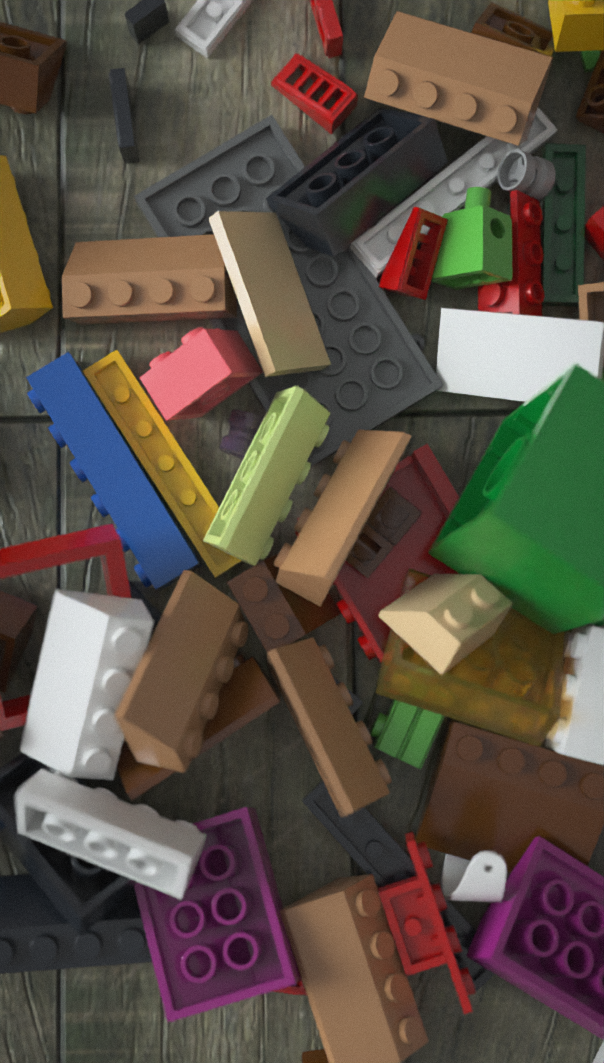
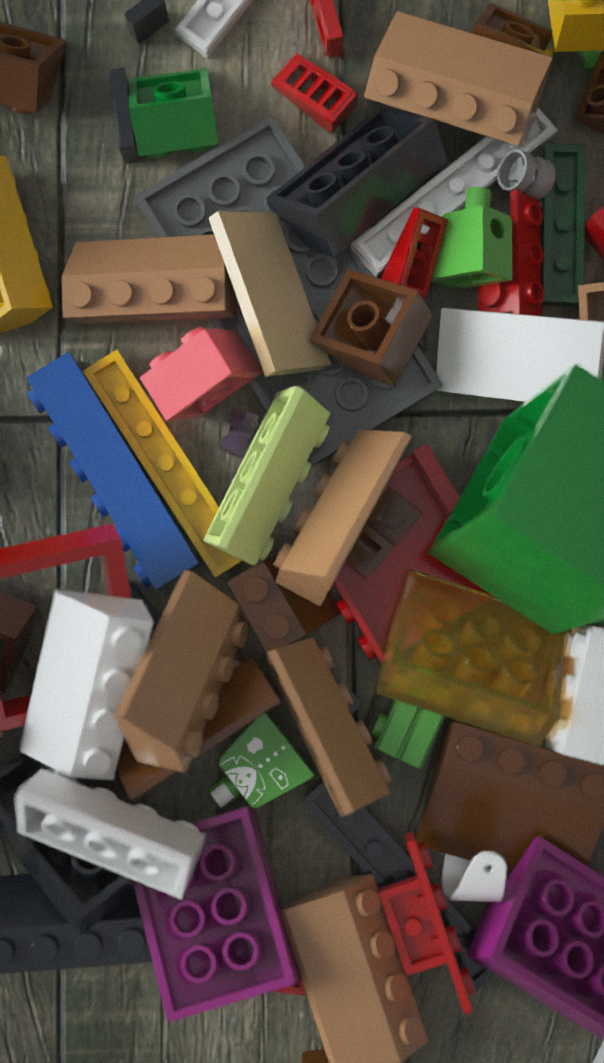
tan slope [379,574,513,675] -> none
none -> green slope [129,68,219,158]
none -> bright green torso [209,711,314,809]
none -> reddish brown slope [309,269,433,387]

